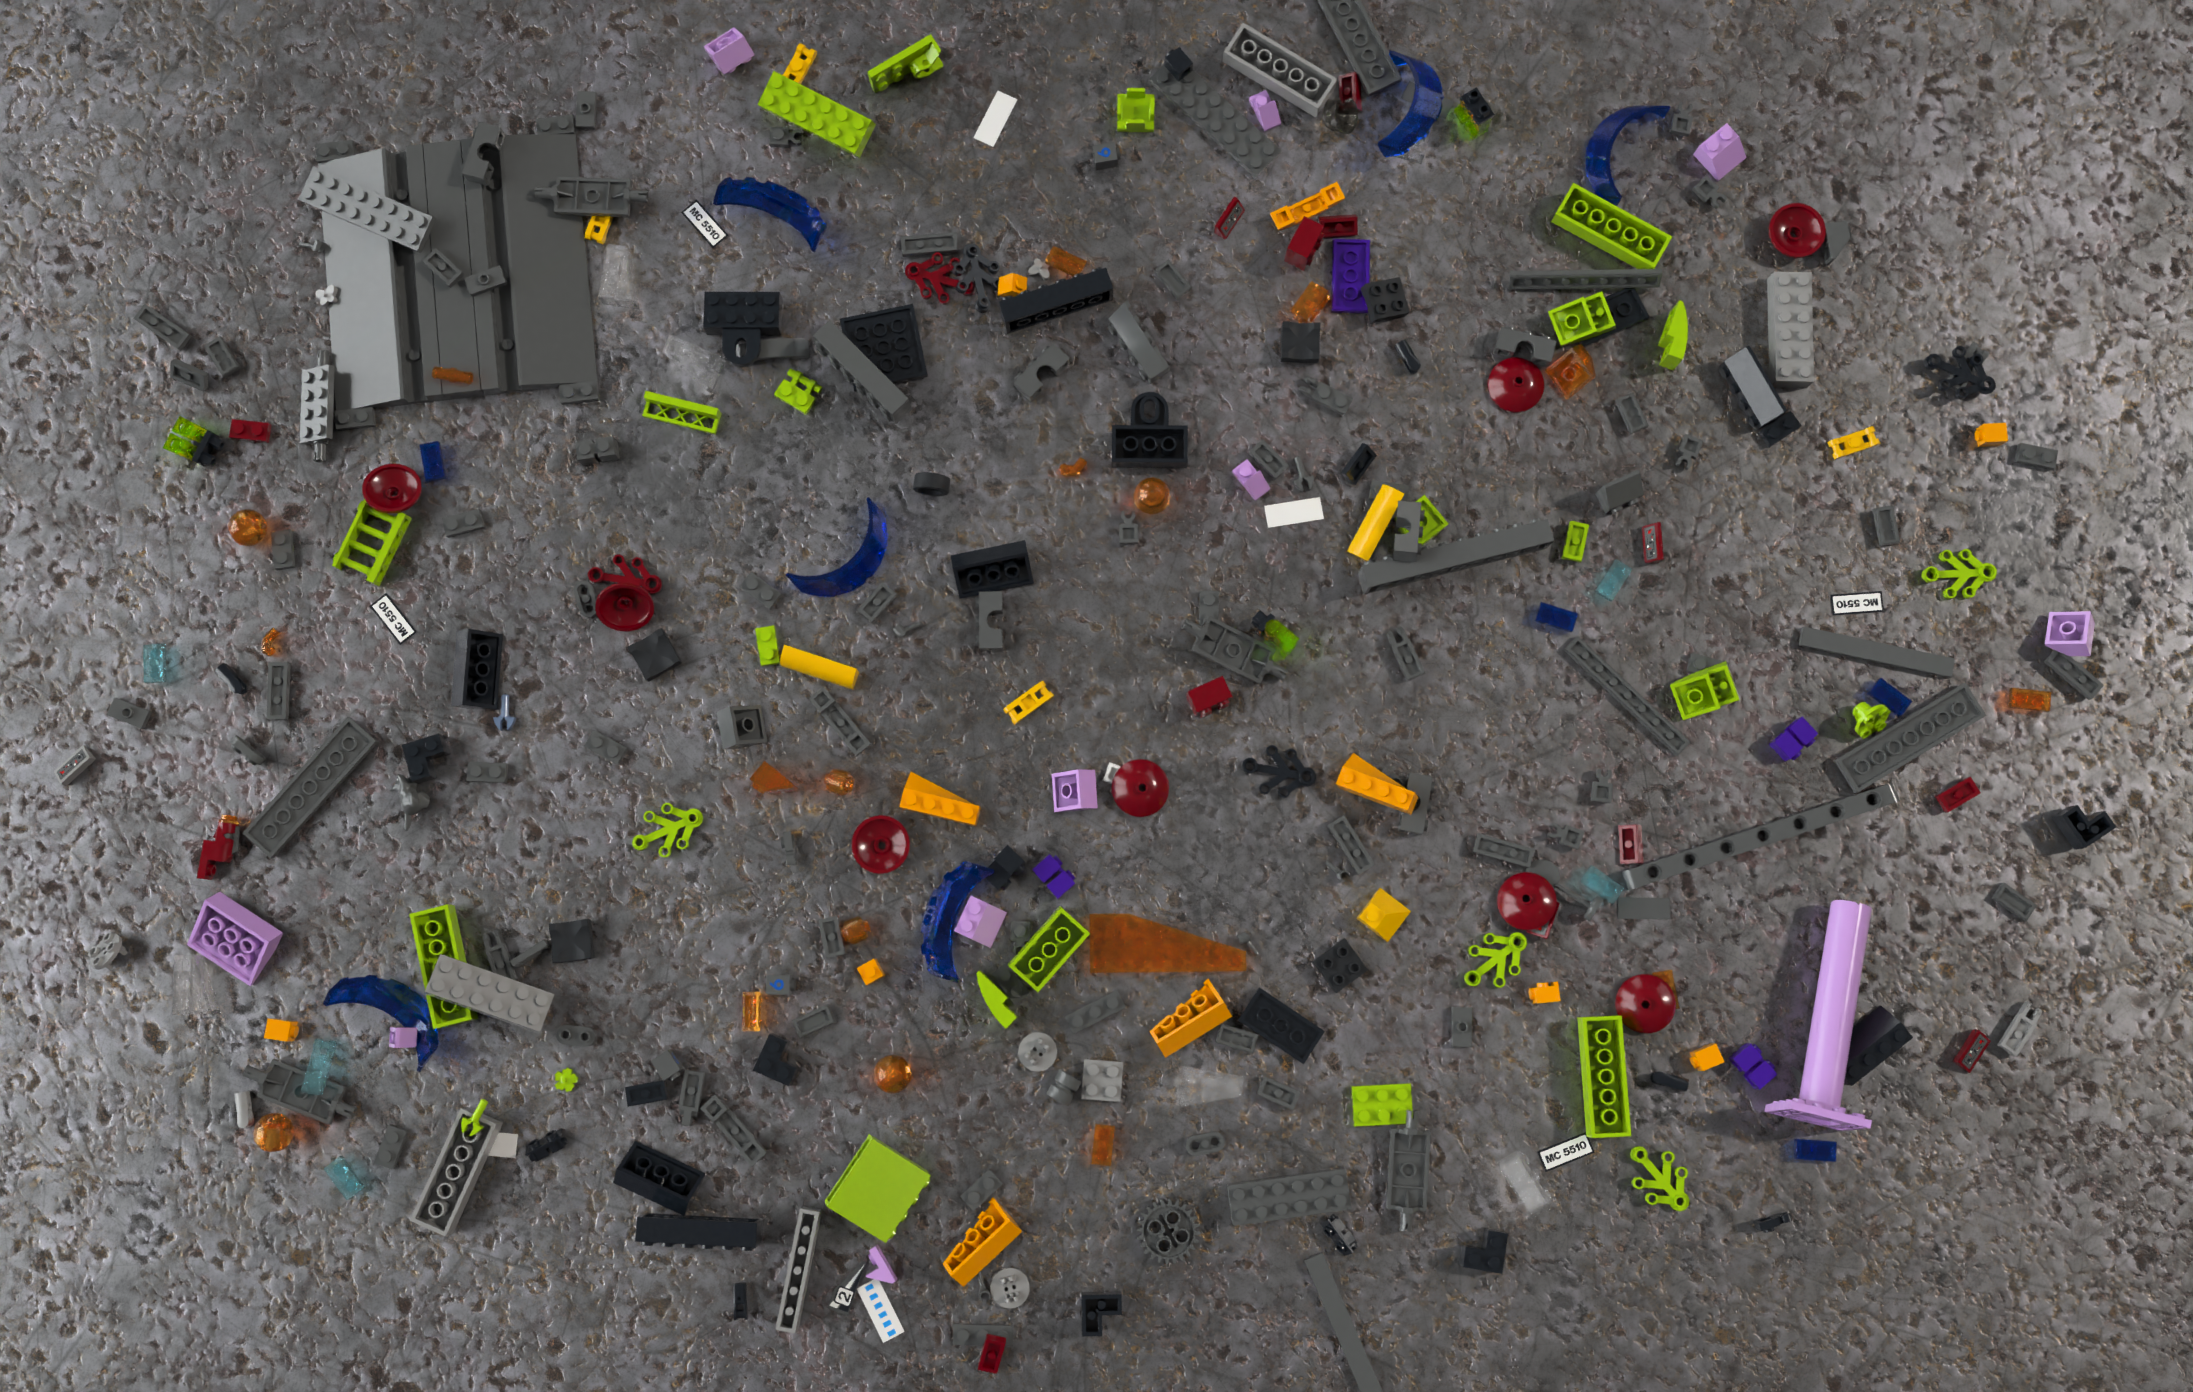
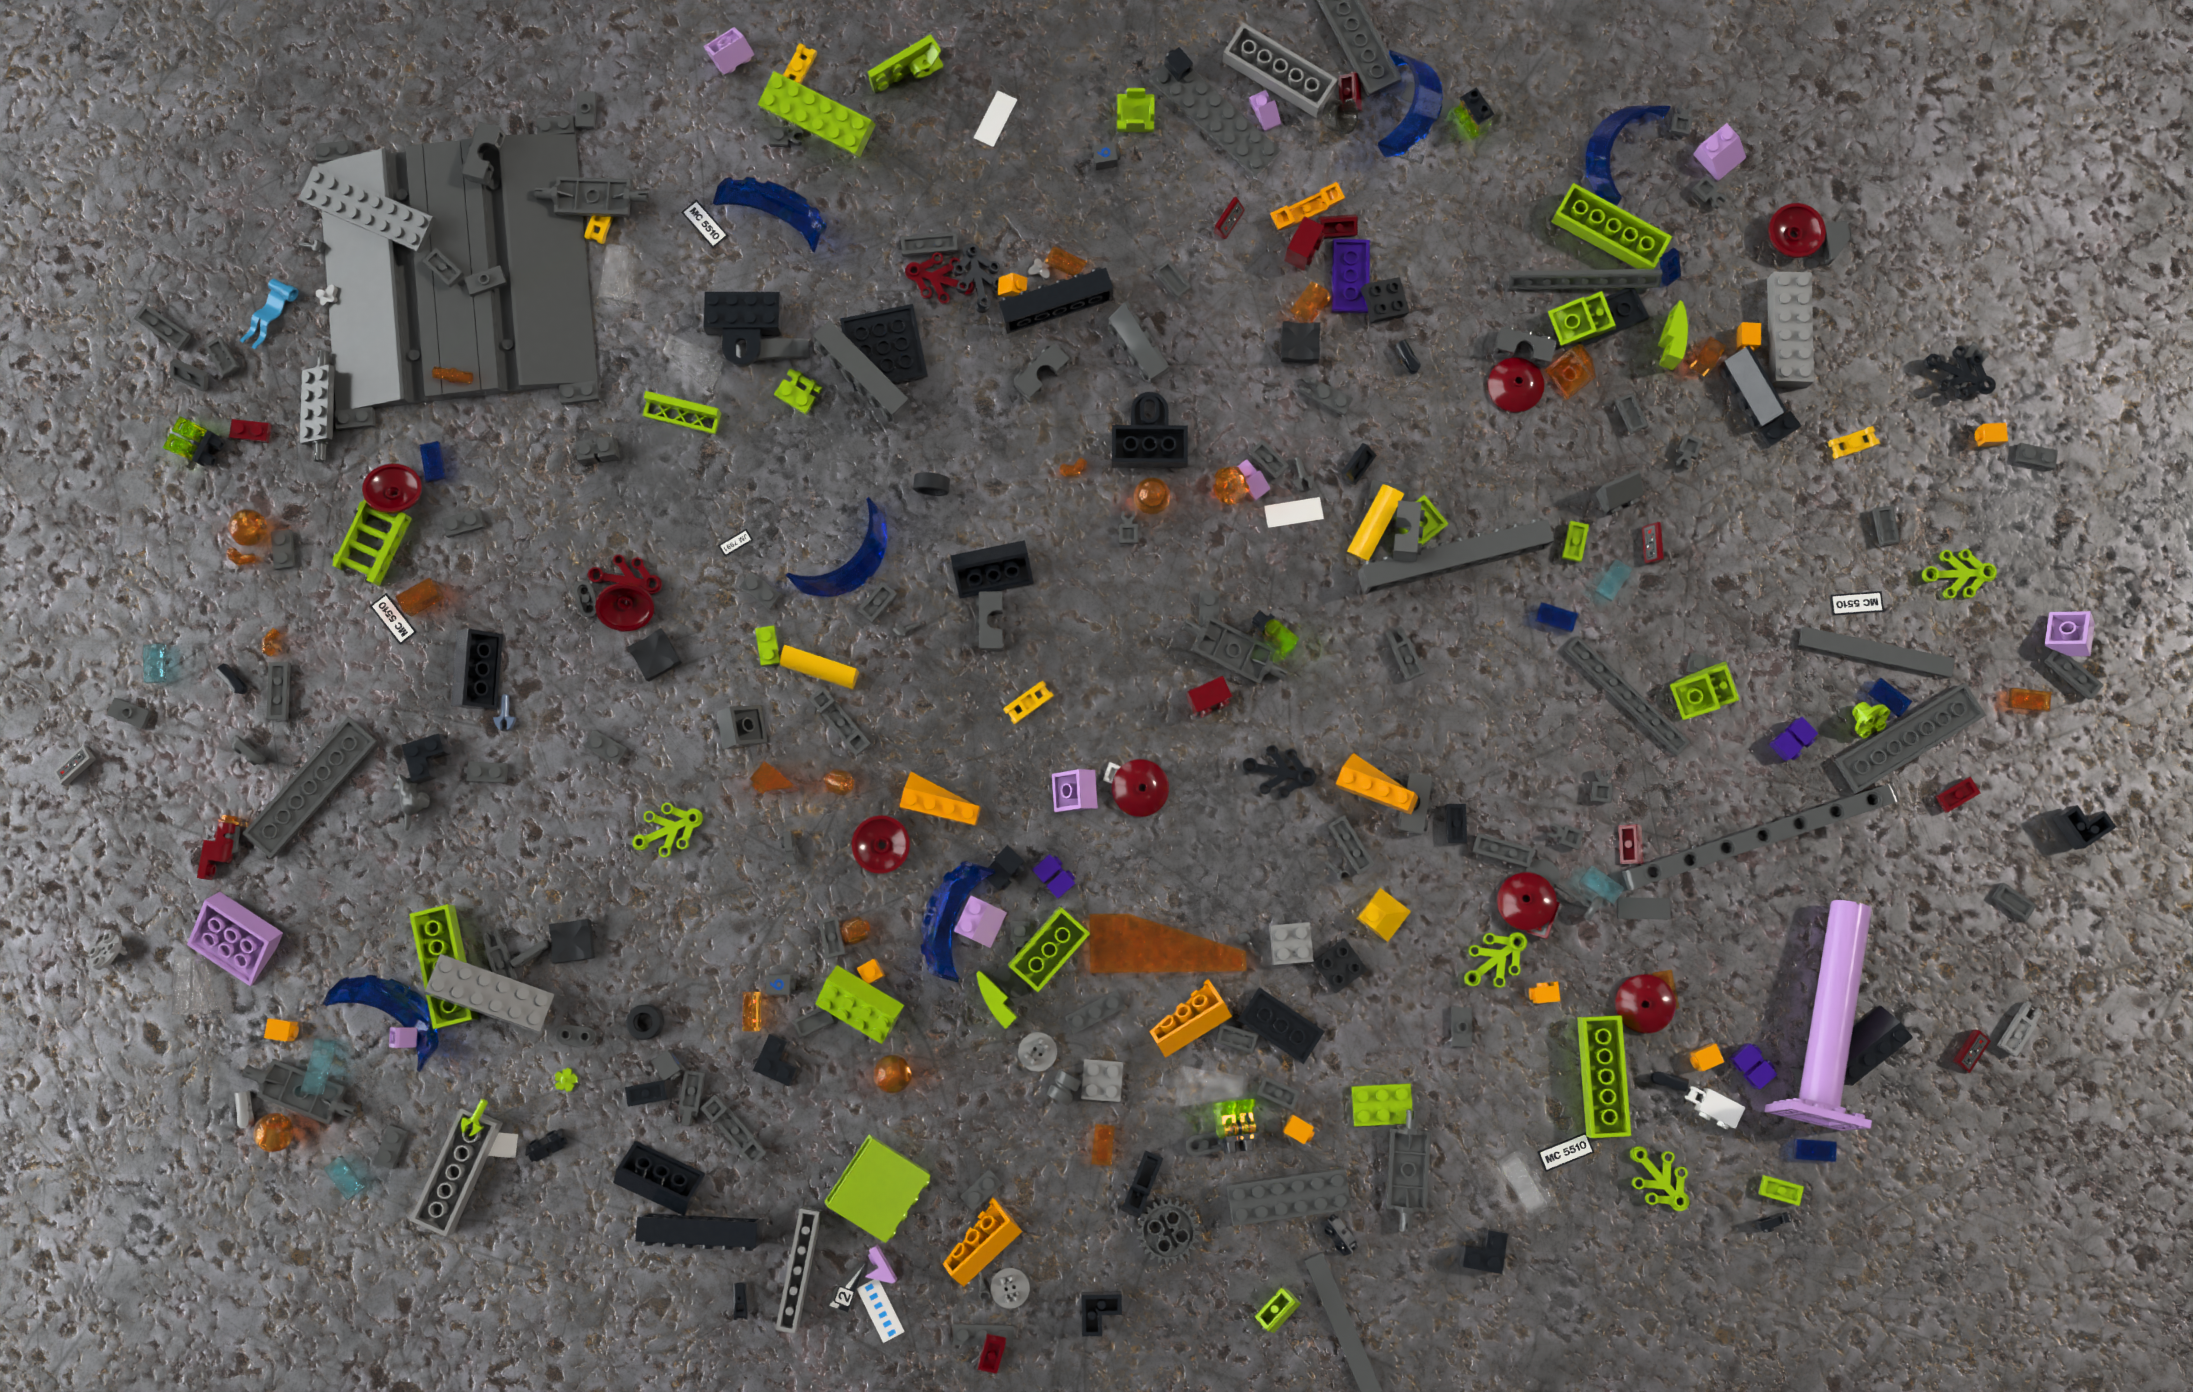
none -> clear orange arm [226,547,256,566]
none -> dark azure flag [240,278,298,349]
none -> clear orange brick [395,578,445,617]
none -> black tyre [626,1004,664,1040]
none -> sticker [718,529,753,557]
none -> lime brick [815,965,904,1044]
none -> black slope [1120,1150,1163,1218]
none -> clear orange plate [1213,466,1249,505]
none -> hips [1213,1099,1258,1153]
none -> lime brick [1255,1287,1301,1333]
none -> light grey brick [1269,922,1314,965]
none -> light orange brick [1283,1114,1315,1145]
none -> black plate [1445,804,1467,843]
none -> clear blue plate [1659,248,1681,286]
none -> white brick [1685,1085,1745,1130]
none -> clear orange slope [1690,336,1726,377]
none -> light orange brick [1736,322,1761,352]
none -> lime plate [1759,1175,1804,1206]

